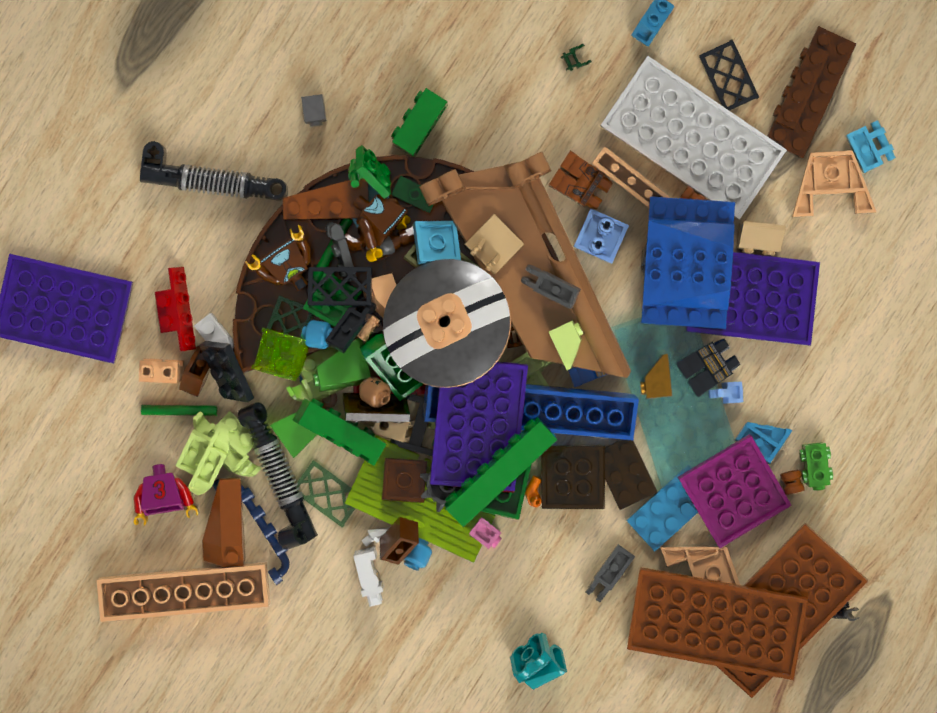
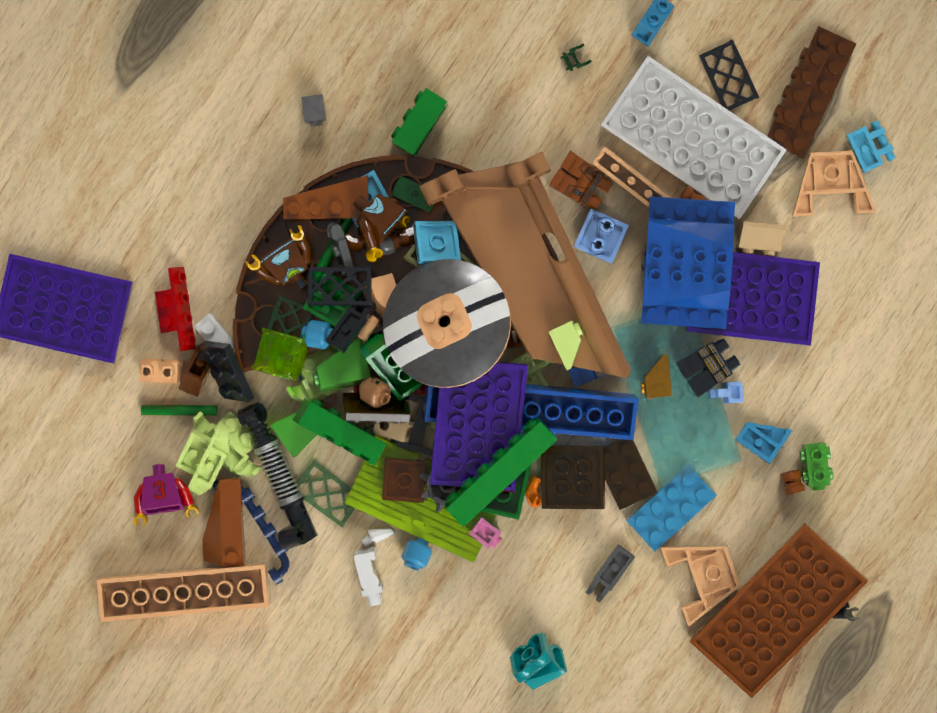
black piece [140,141,288,200] -> none
green plate [348,145,391,199] -> none
reddish brown brick [380,517,419,565] -> none
tan plate [465,214,524,274] -> none
dark grey hinge [521,265,581,309] -> none
dark orange plate [627,567,808,680] -> none
magenta plate [677,434,792,548] -> none

